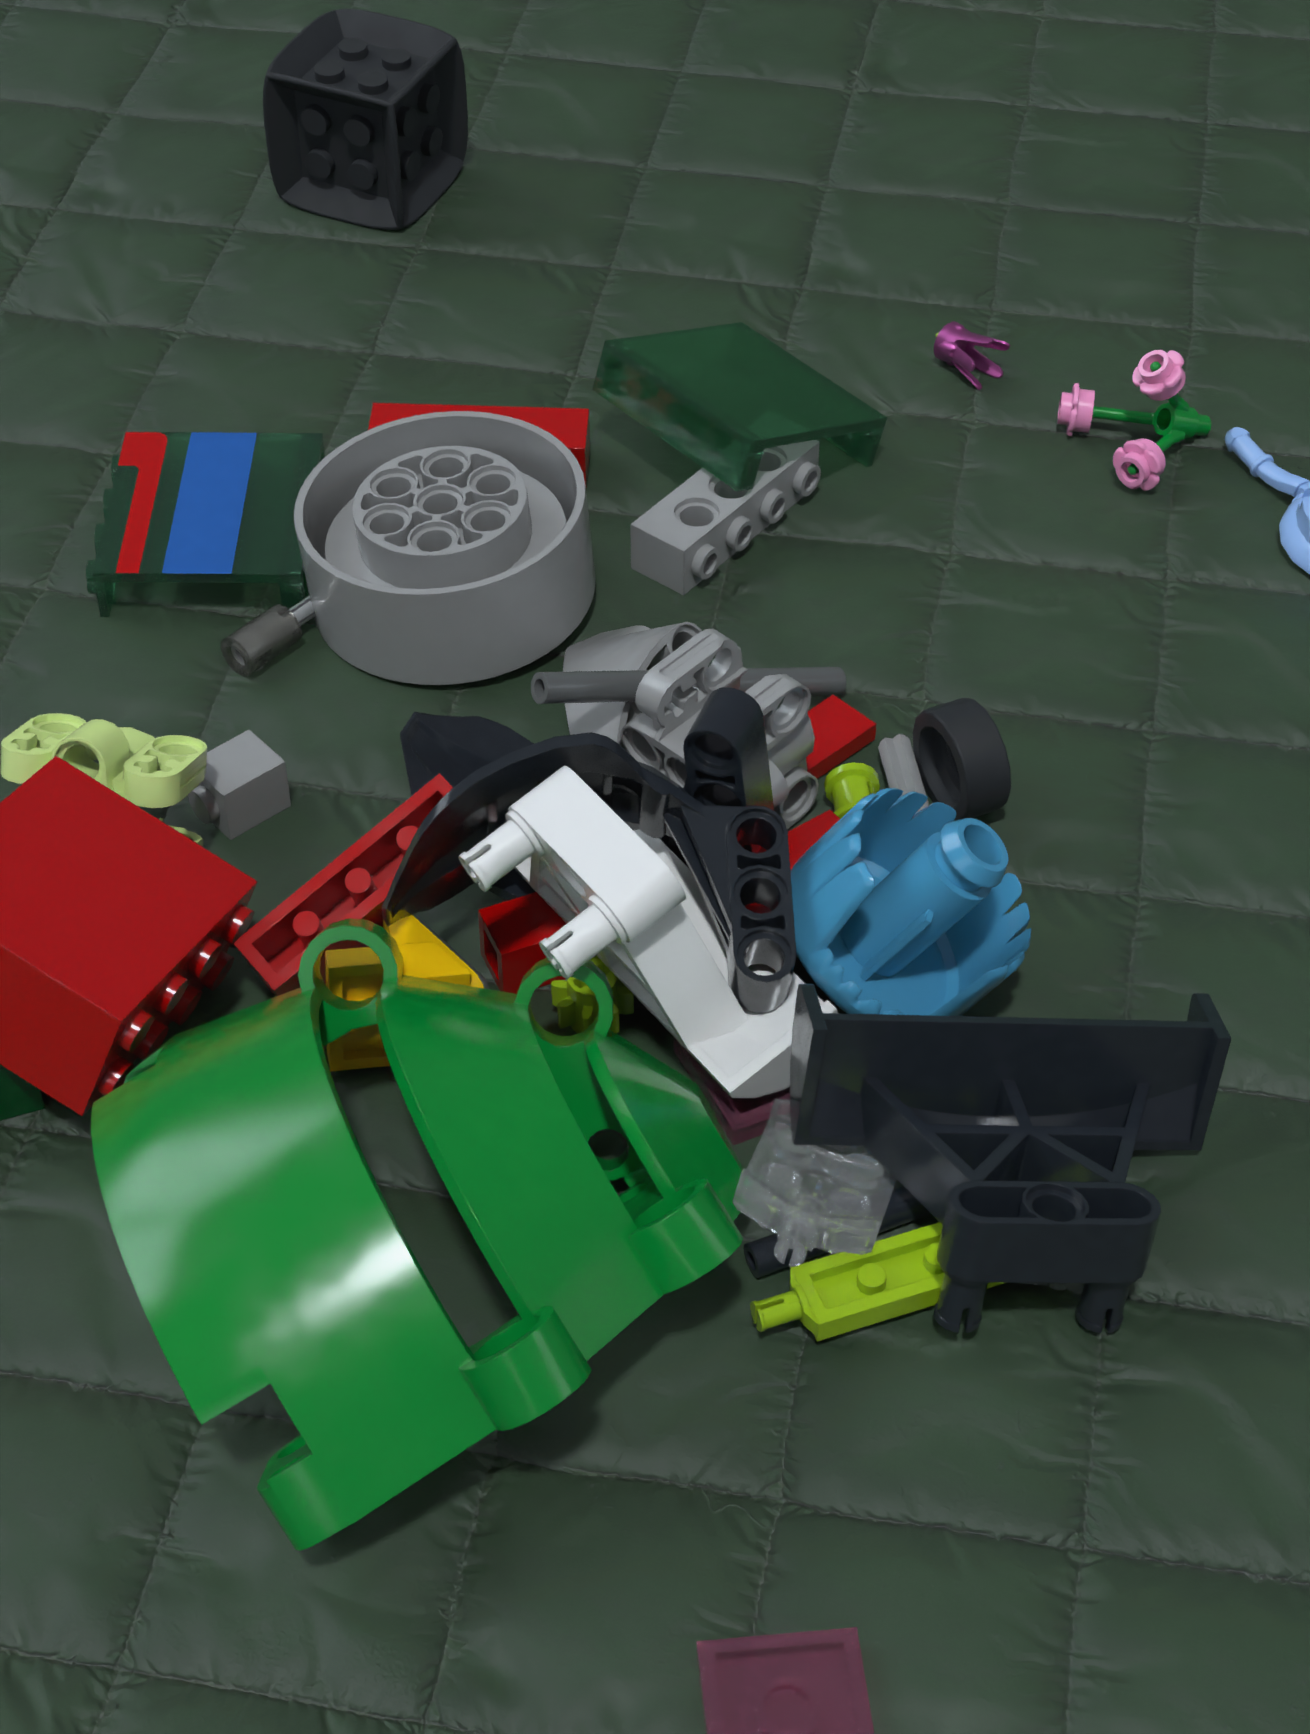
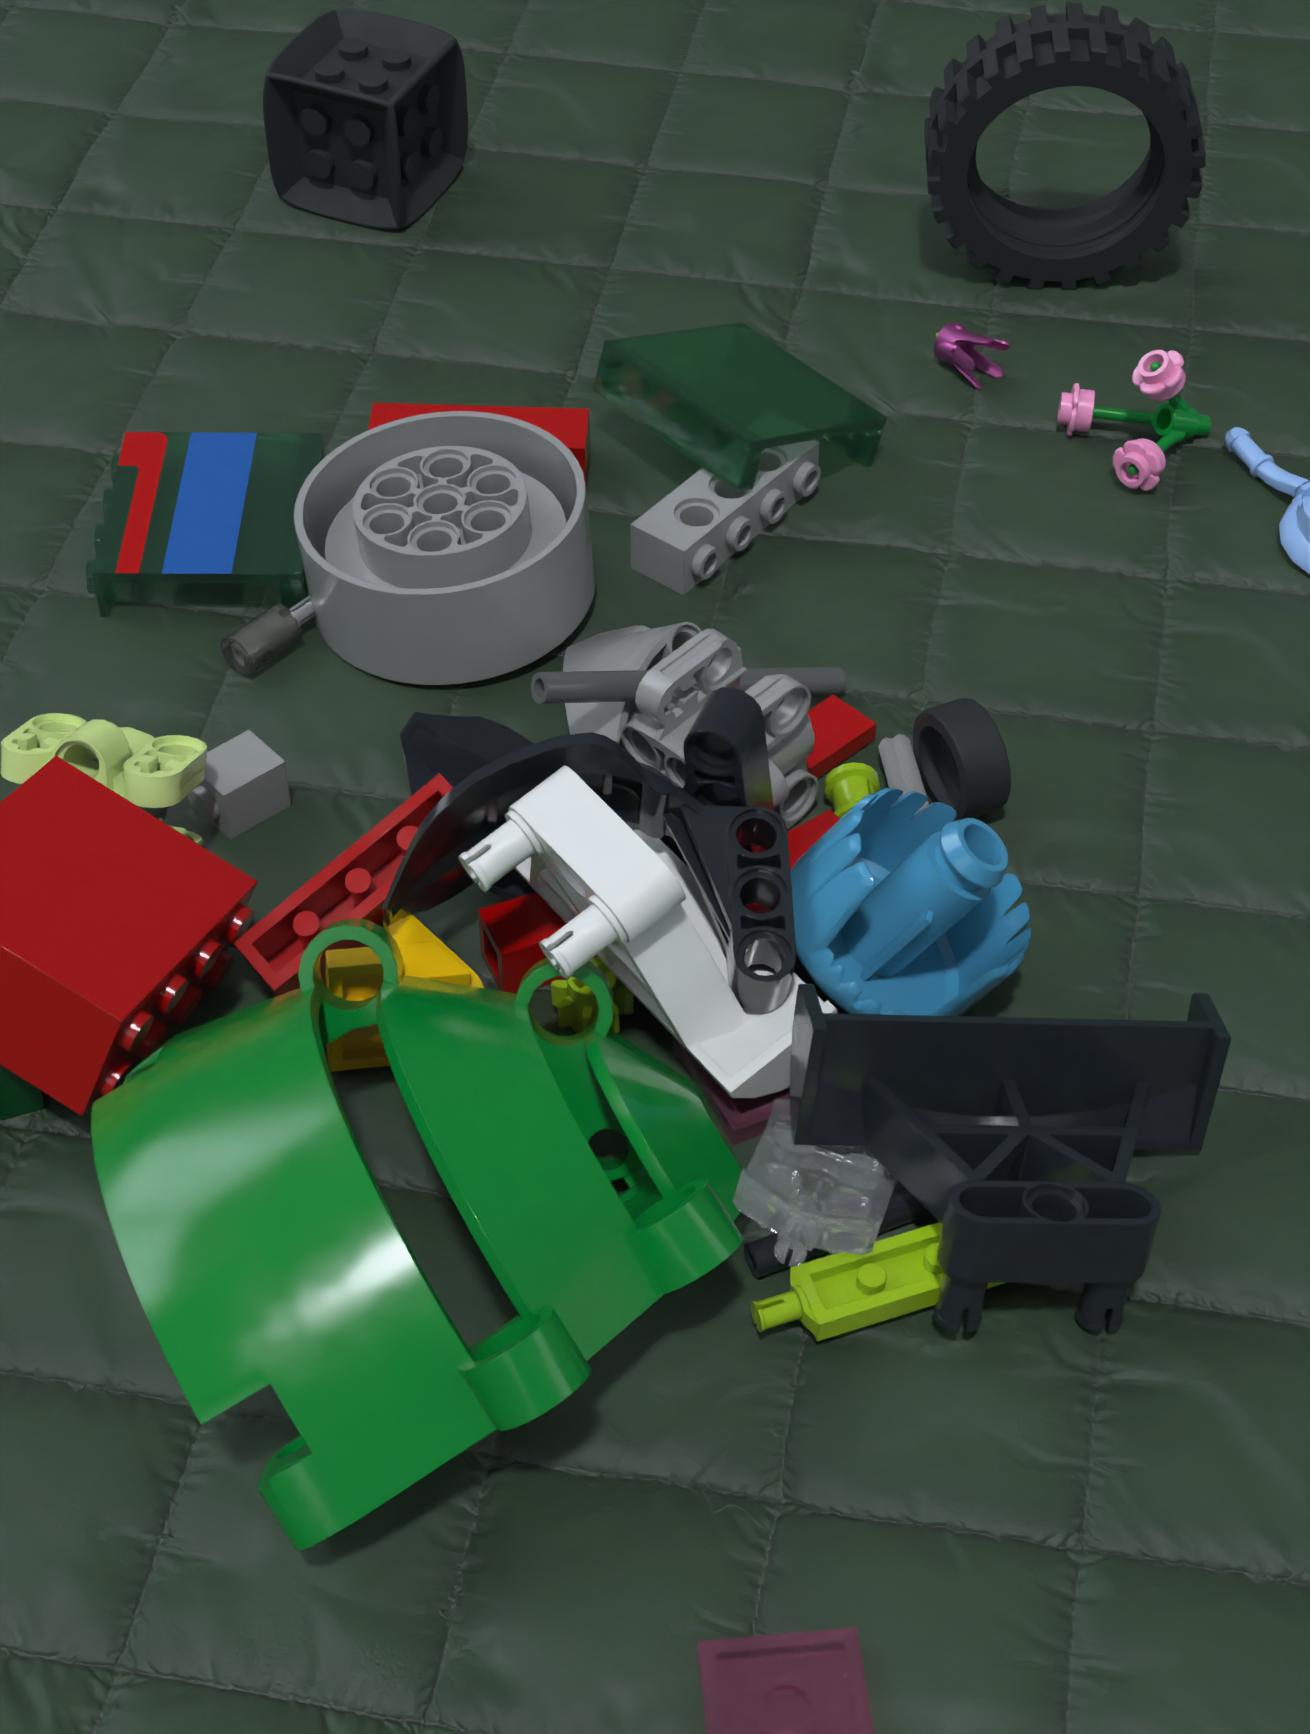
none -> black tyre [924,2,1206,290]

